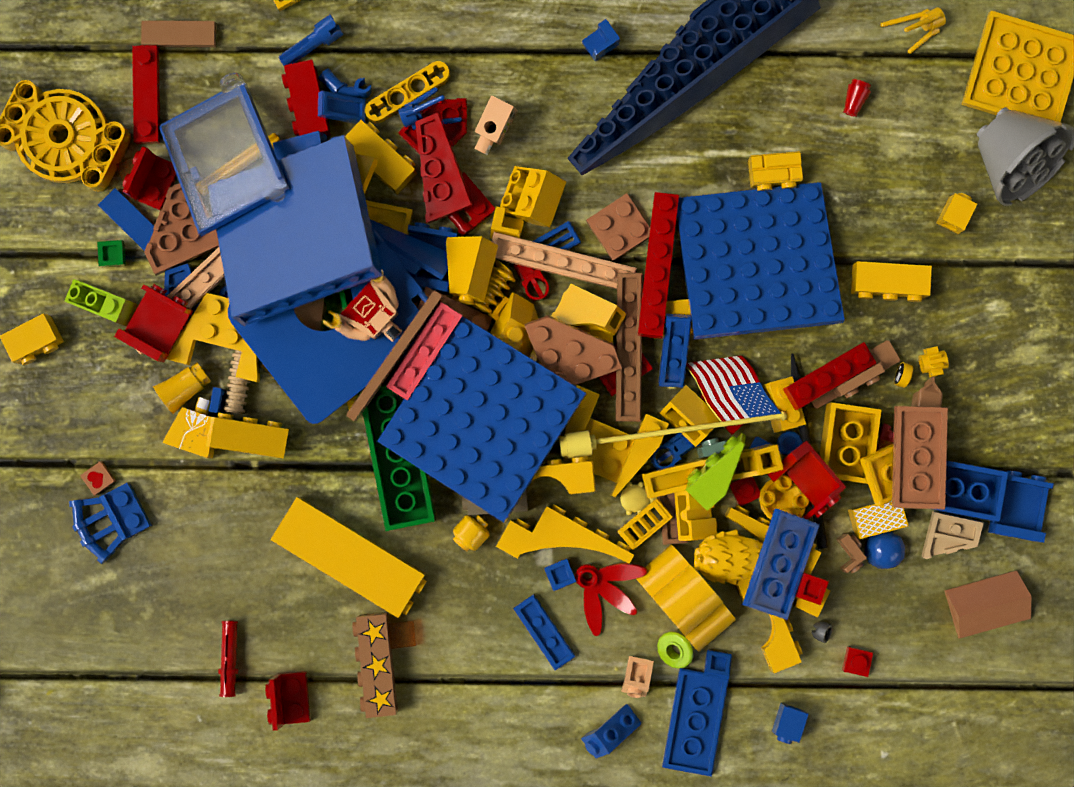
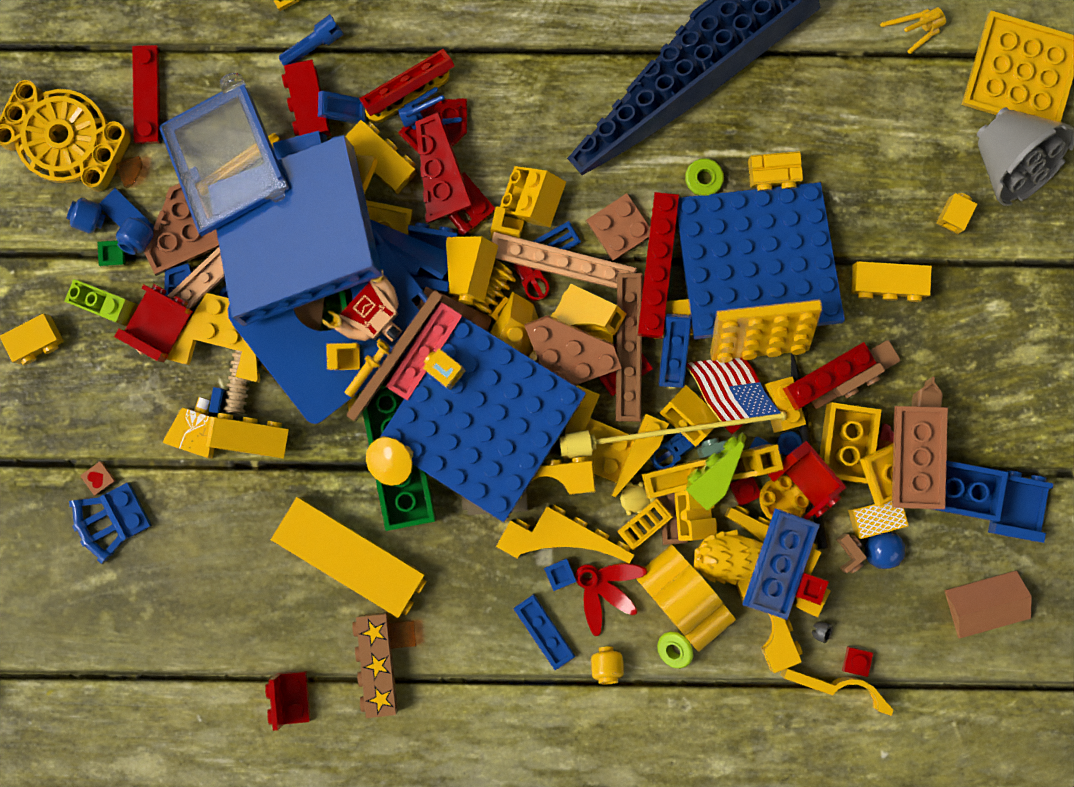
red bracket [122,146,177,211] -> none
medium nougat tile [141,21,216,47] -> none
yellow plant [153,362,211,414] -> none
red pin [218,621,238,697] -> none
blue piece [318,69,372,99] -> none
yellow head [453,515,490,552] -> none
light nougat torso [474,95,518,155] -> none
blue bracket [581,704,641,758] -> none
blue panel [582,19,620,61] -> none
light nougat bracket [621,656,654,698] -> none
blue tile [662,668,729,777] -> none
blue tile [703,650,732,681] -> none
blue brick [772,703,808,744] -> none
red cone [843,79,871,117] -> none
yellow tile [894,362,913,388] -> none
yellow gear [918,346,949,378] -> none
tan wing [921,511,983,559] -> none
none -> blue head [66,198,106,234]
none -> blue head [116,217,154,255]
none -> yellow panel [326,343,360,371]
none -> yellow piece [345,338,390,398]
none -> red plate [359,49,455,116]
none -> yellow dish [366,436,413,486]
none -> yellow brick [423,348,466,390]
none -> yellow head [591,646,624,684]
none -> lime piece [685,158,724,196]
none -> yellow plate [710,300,822,363]
none -> yellow piece [781,668,893,716]

